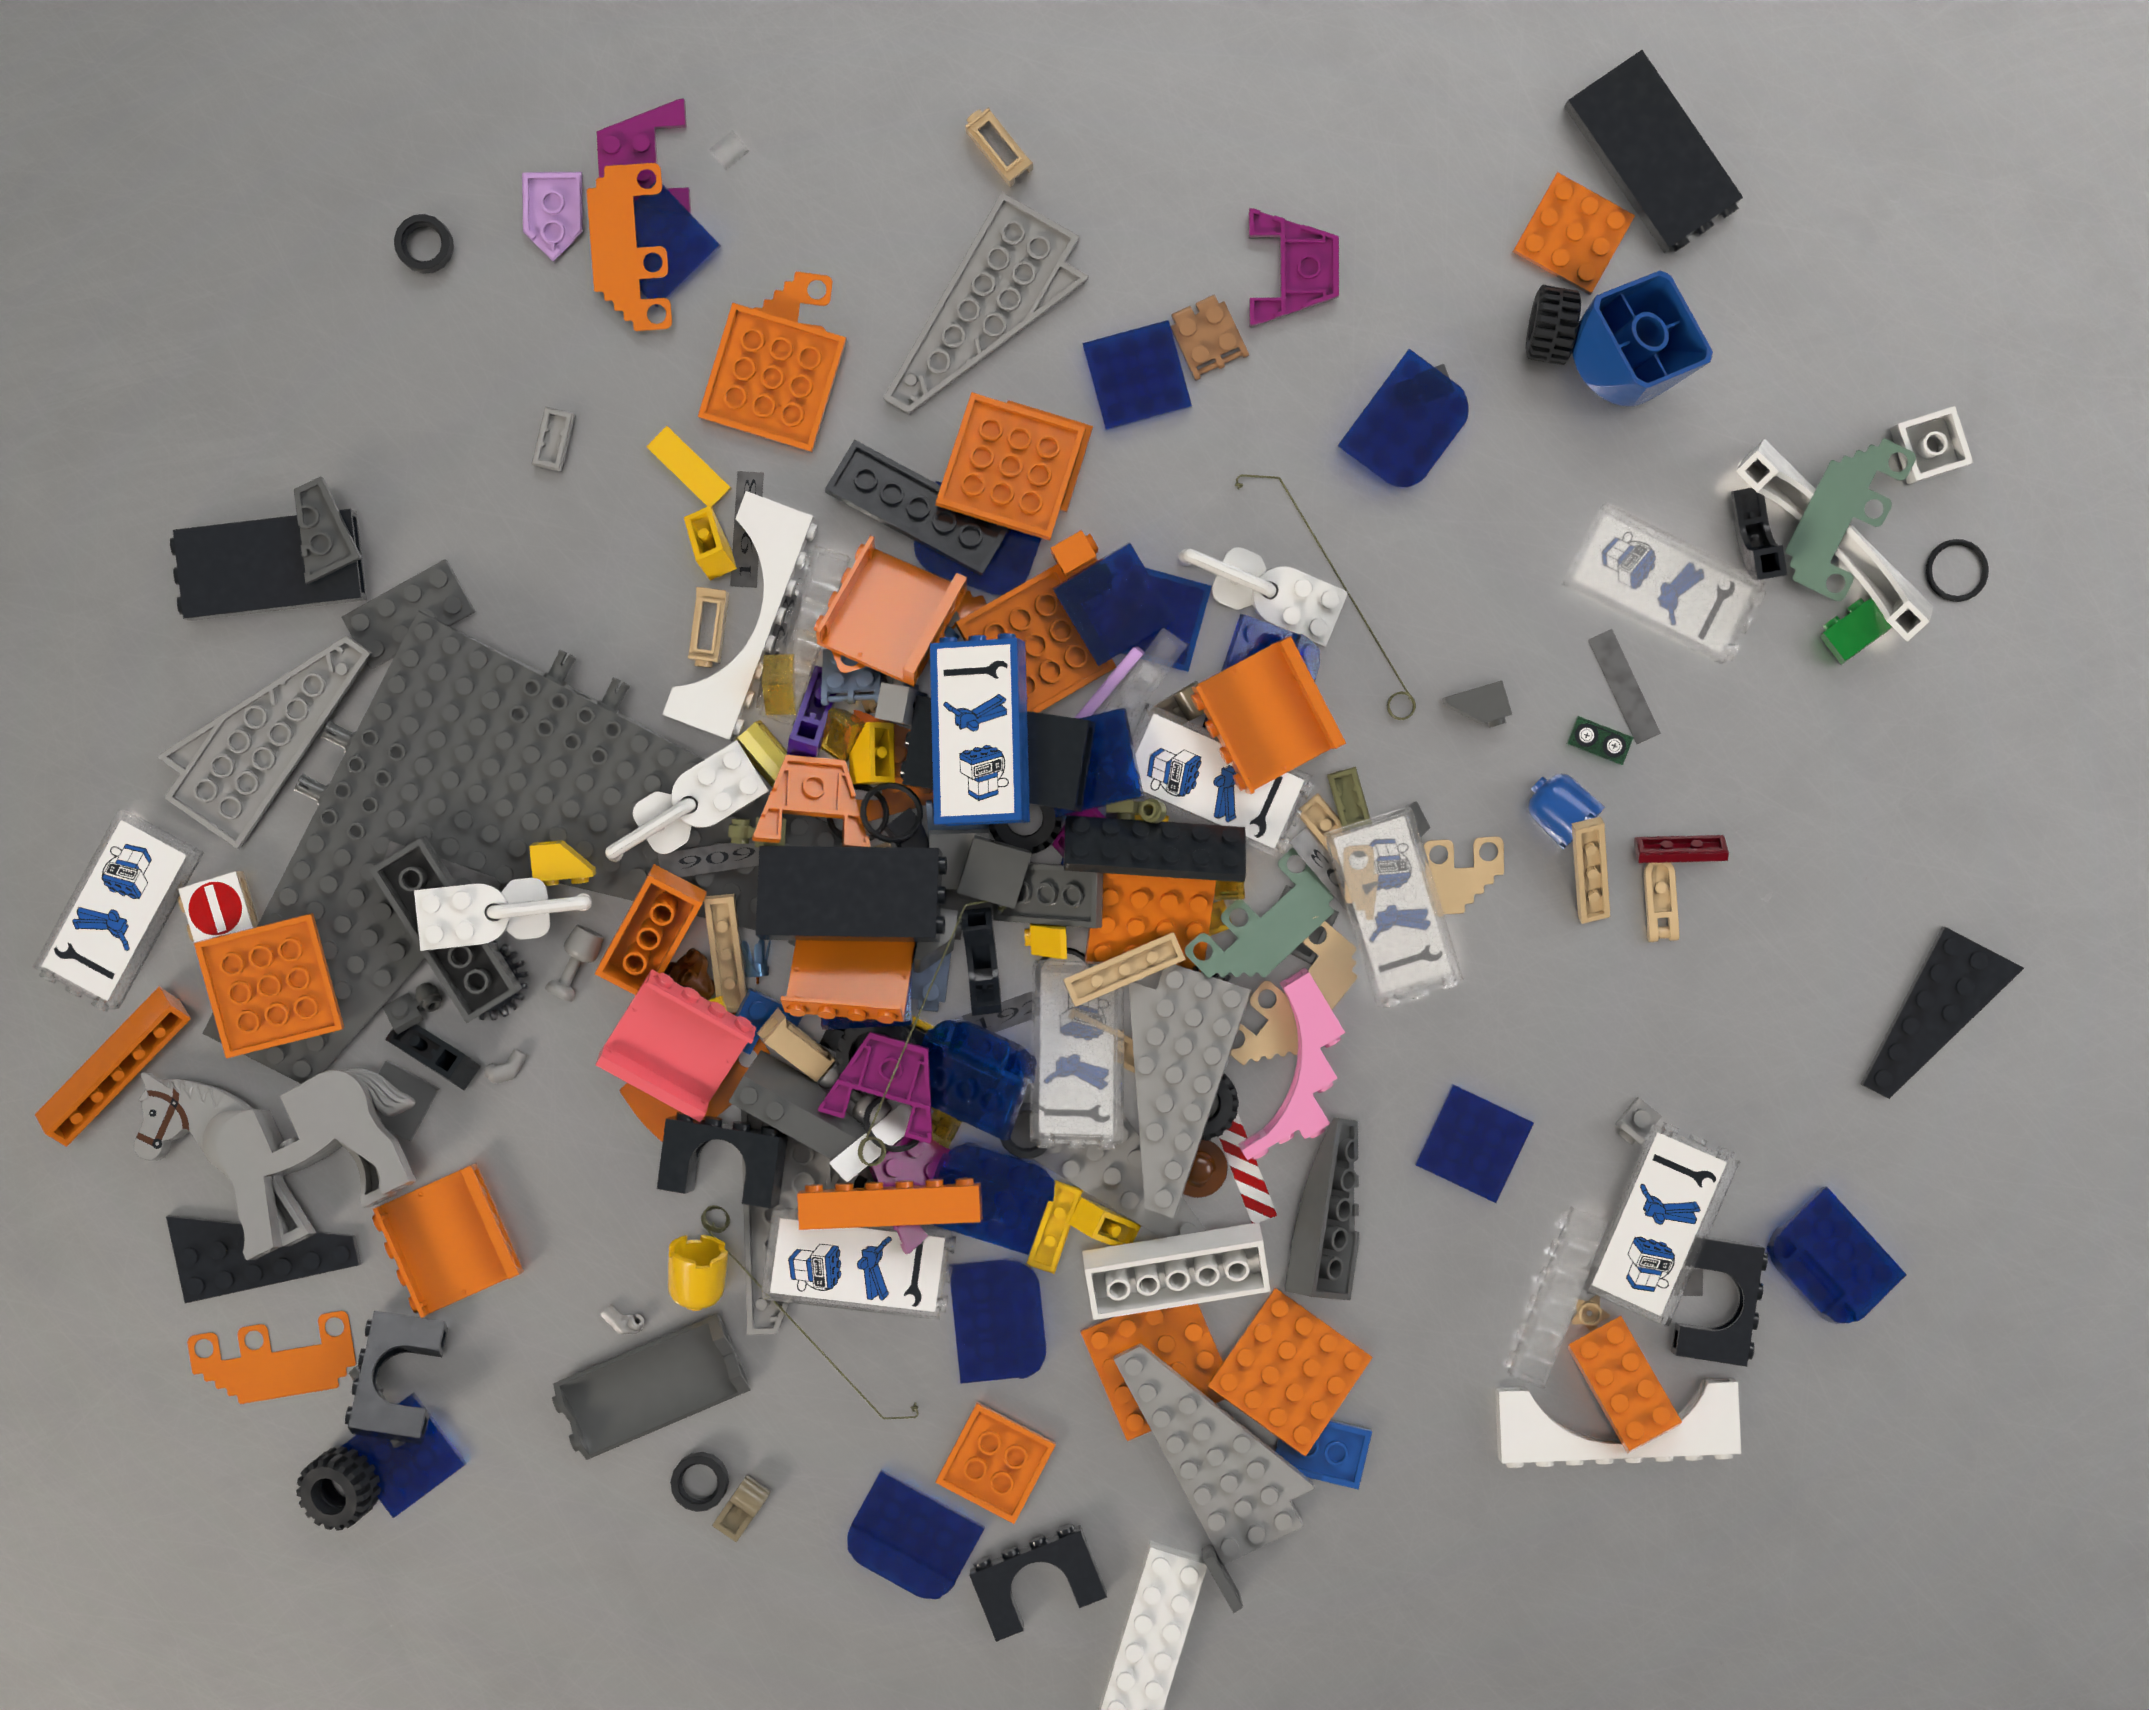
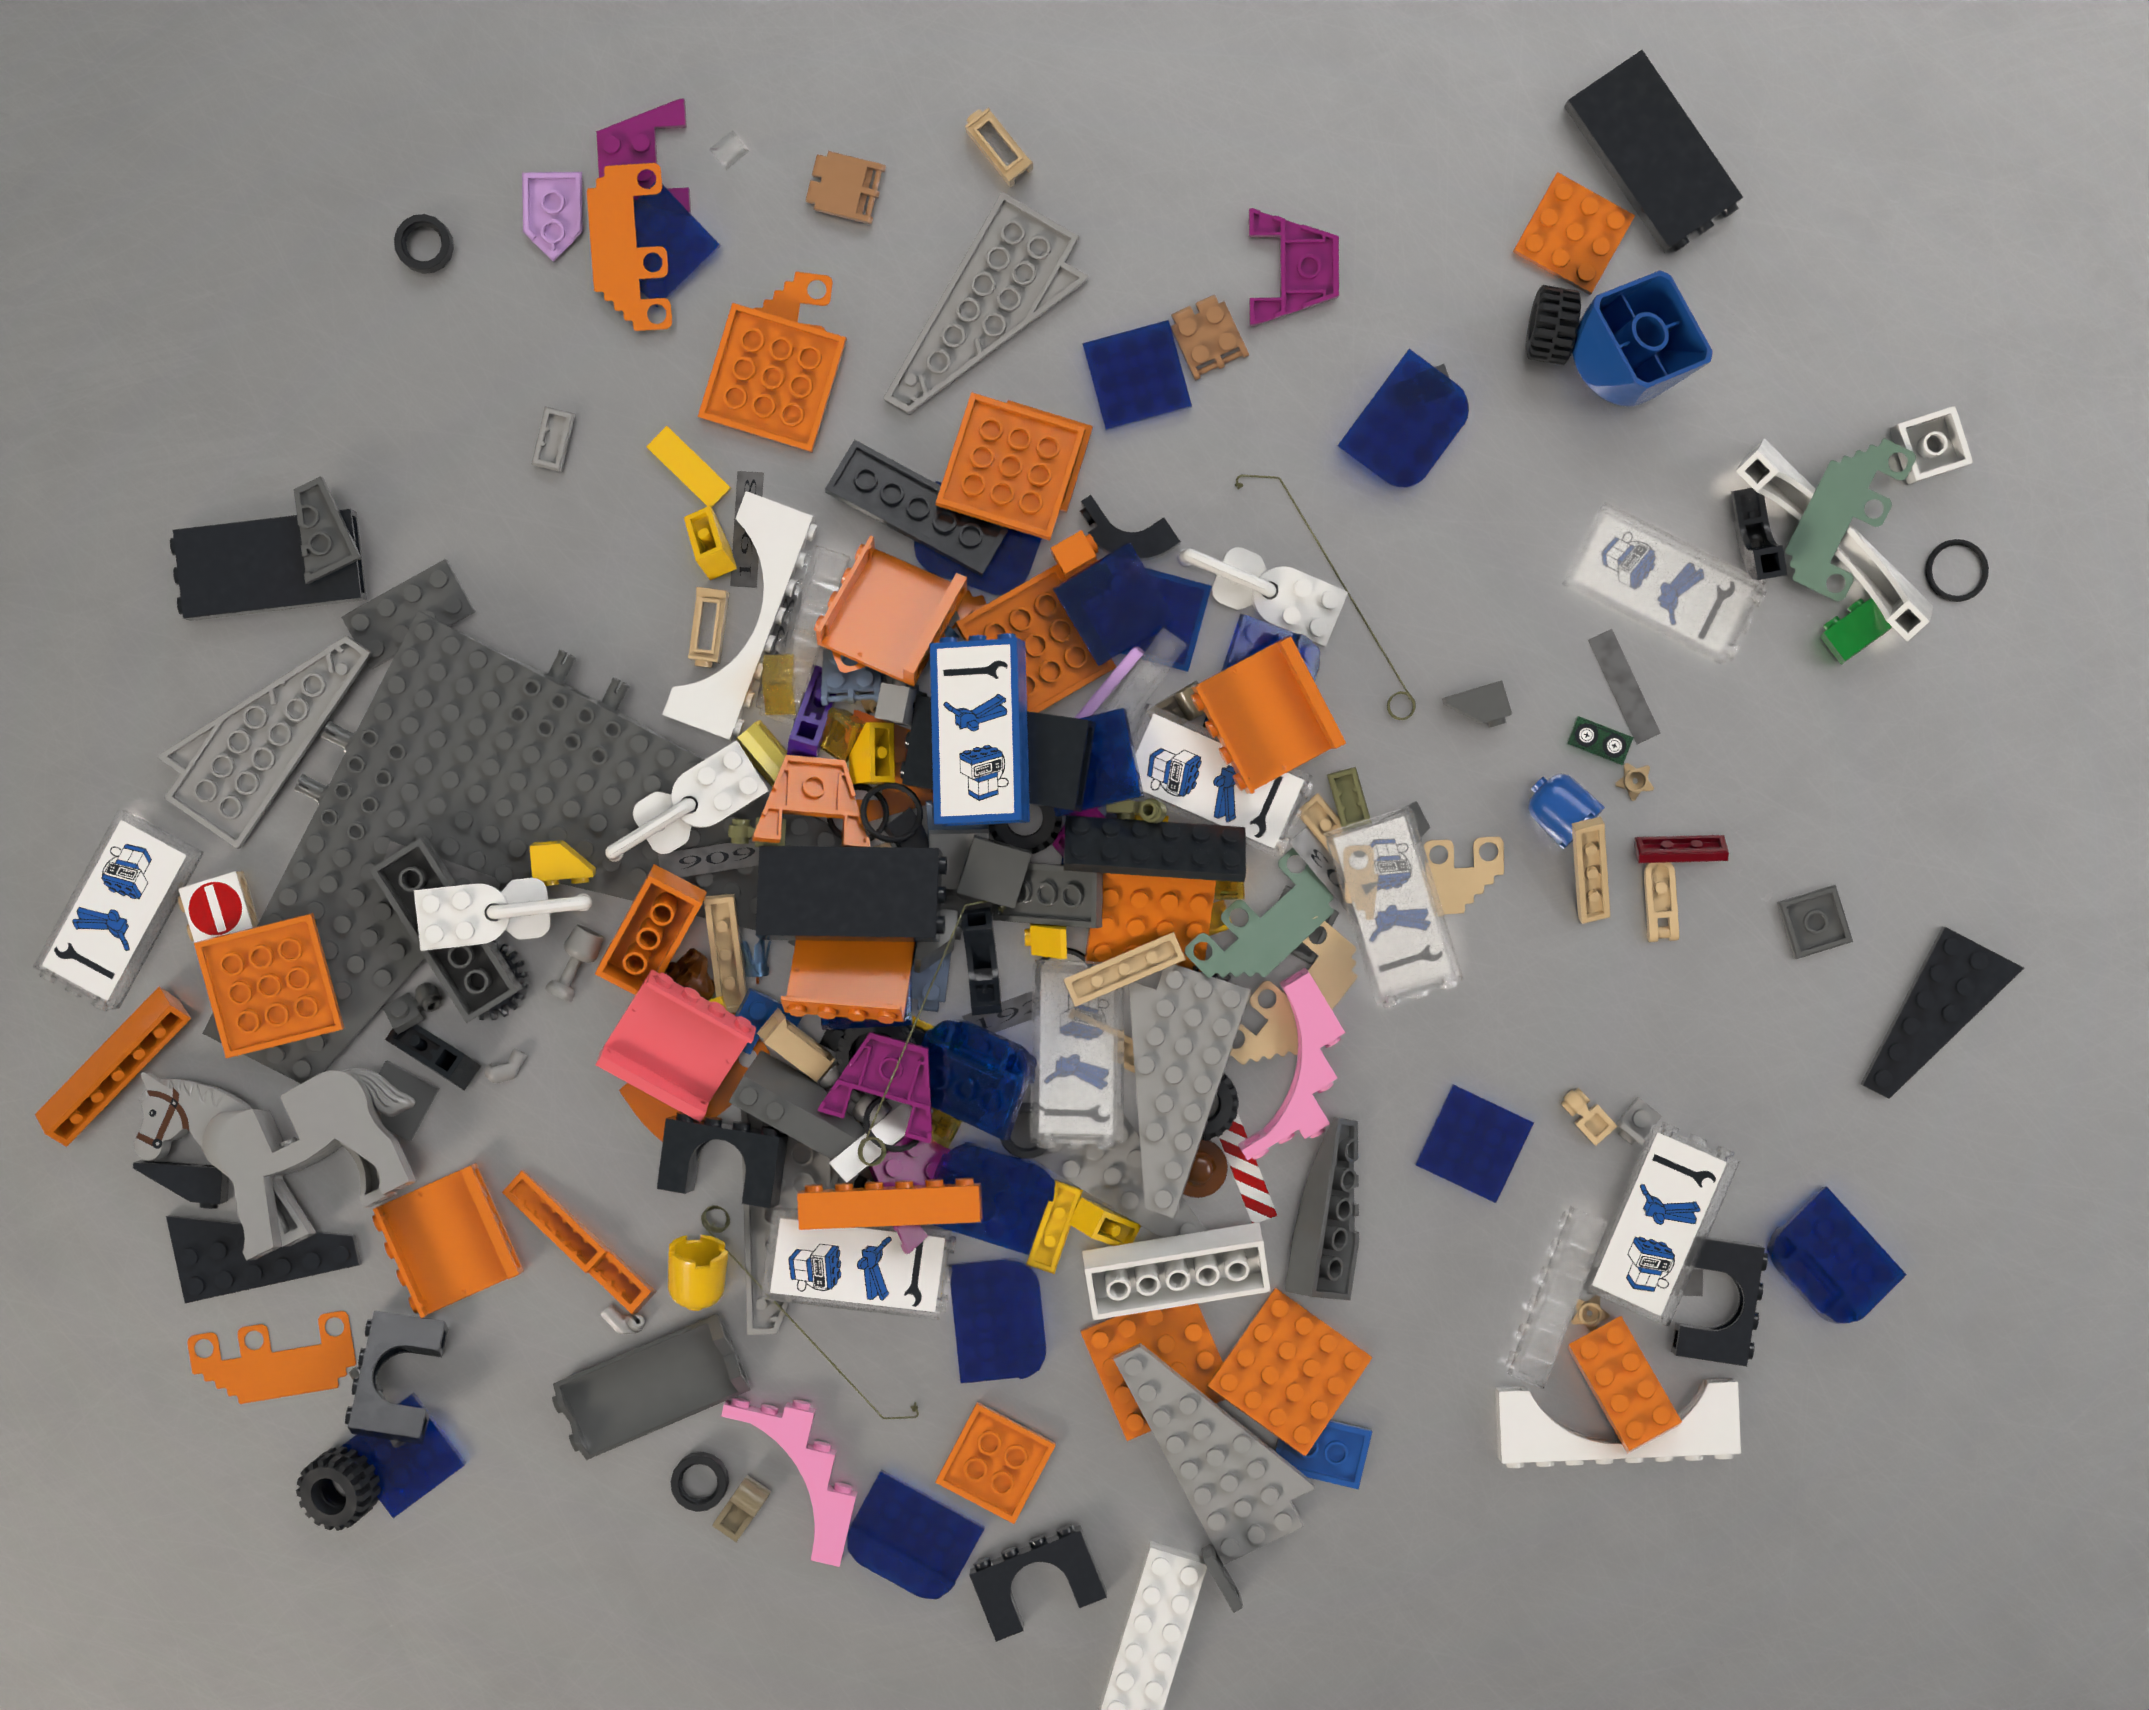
none -> black slope [133,1160,229,1209]
none -> orange slope [502,1170,657,1314]
none -> bright pink arch [721,1398,858,1567]
none -> medium nougat plate [805,151,886,224]
none -> black arch [1079,495,1181,561]
none -> tan plate [1561,1088,1617,1146]
none -> tan plate [1615,763,1654,801]
none -> dark grey tile [1777,885,1853,959]

